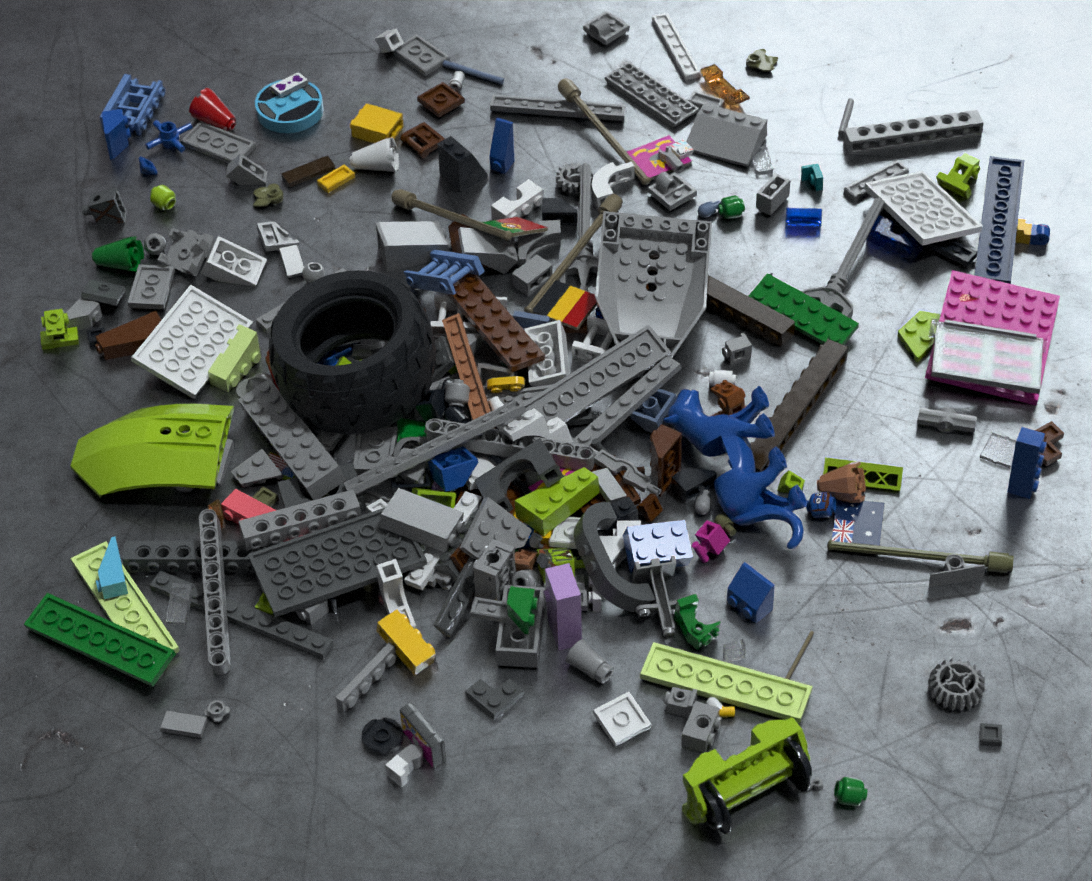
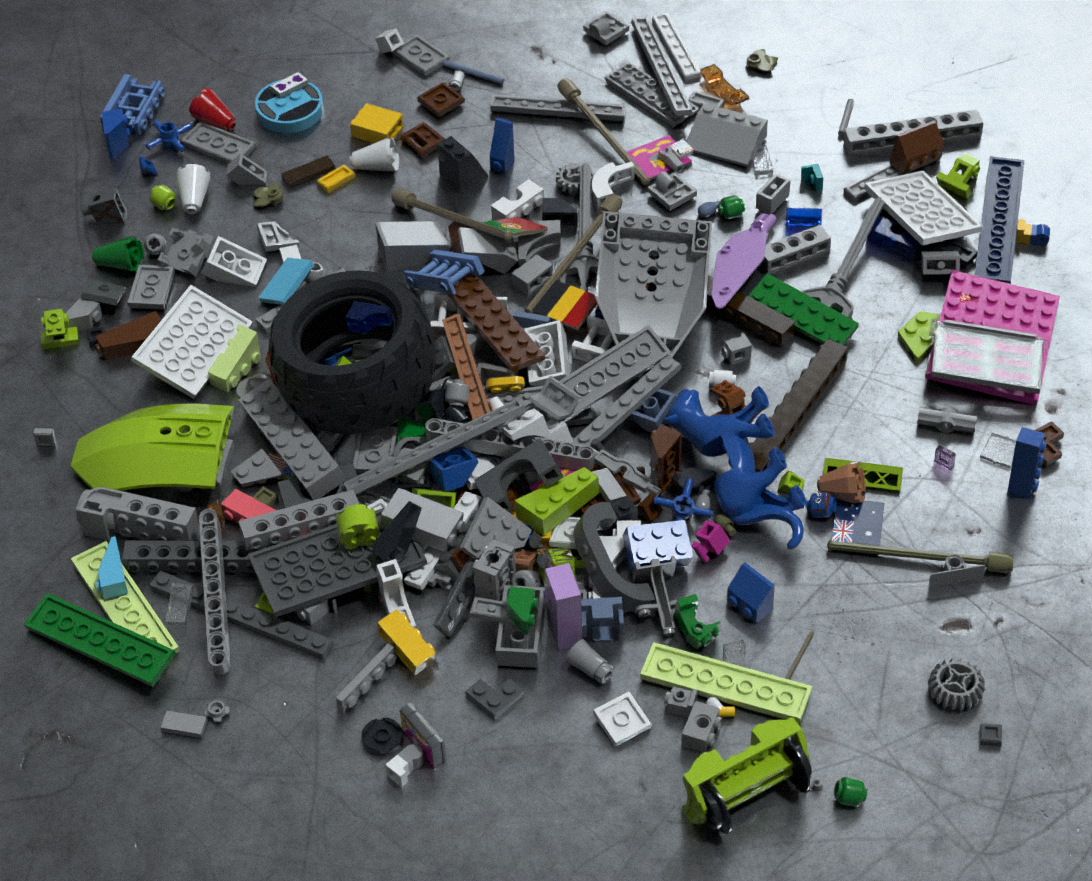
none -> light grey tile [33,428,57,446]
none -> light grey brick [76,487,200,541]
none -> white cone [176,164,211,214]
none -> medium azure tile [258,257,314,305]
none -> lime brick [336,504,379,550]
none -> clear blue arch [345,301,394,334]
none -> black slope [370,501,422,563]
none -> light grey bracket [528,376,582,420]
none -> sand blue panel [581,597,624,643]
none -> light grey plate [631,17,692,117]
none -> blue bar [653,478,713,521]
none -> lavender wing [711,213,777,309]
none -> light grey brick [760,225,831,274]
none -> reddish brown slope [889,120,944,174]
none -> light grey brick [921,251,960,274]
none -> clear purple tile [934,445,956,471]

